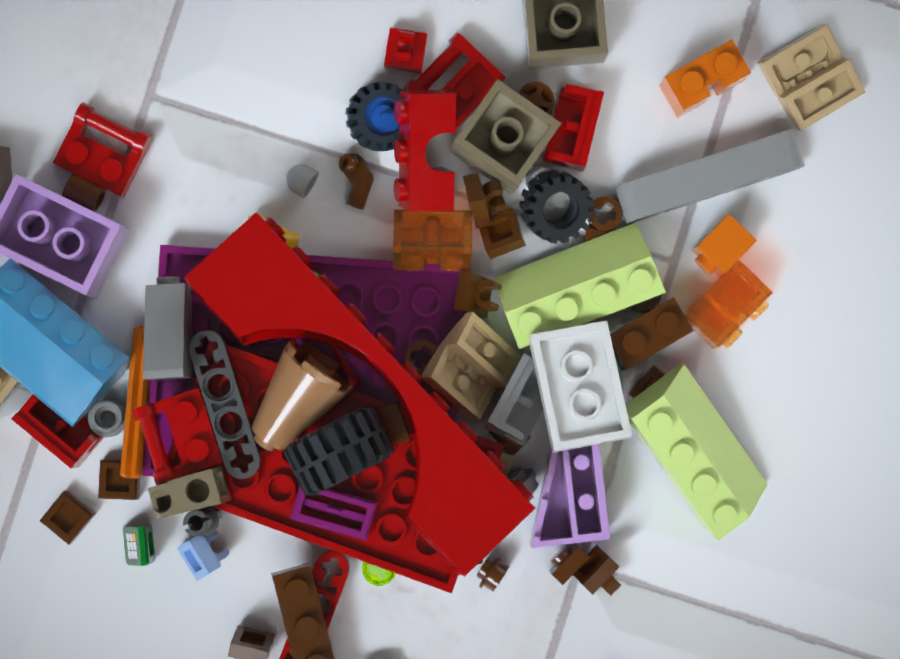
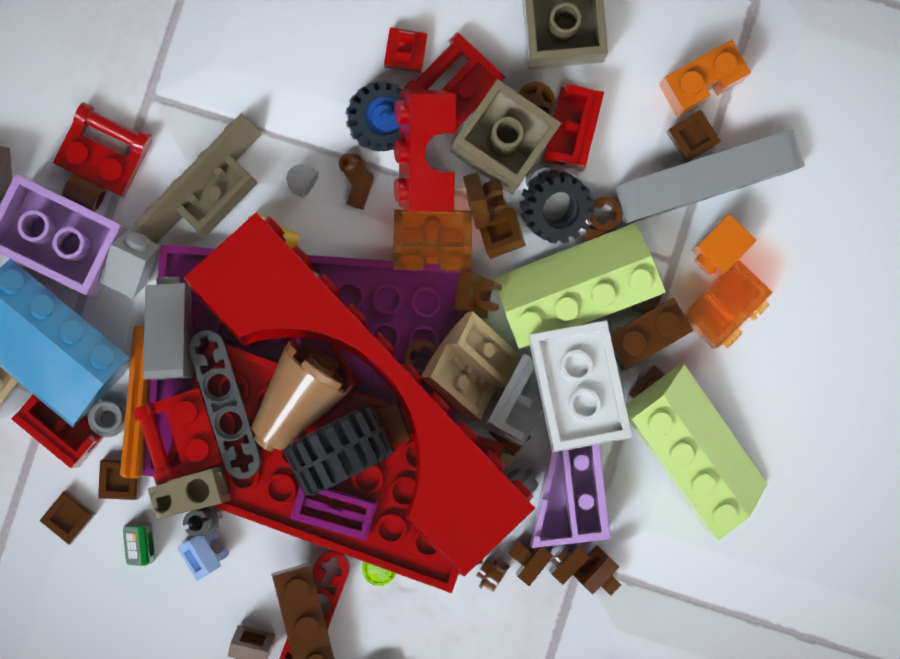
tan slope [757,24,866,131] -> none
none -> light grey brick [99,229,161,299]
none -> dark tan bracket [134,113,262,244]
none -> reddish brown tile [508,541,554,586]
none -> reddish brown plate [667,109,721,163]

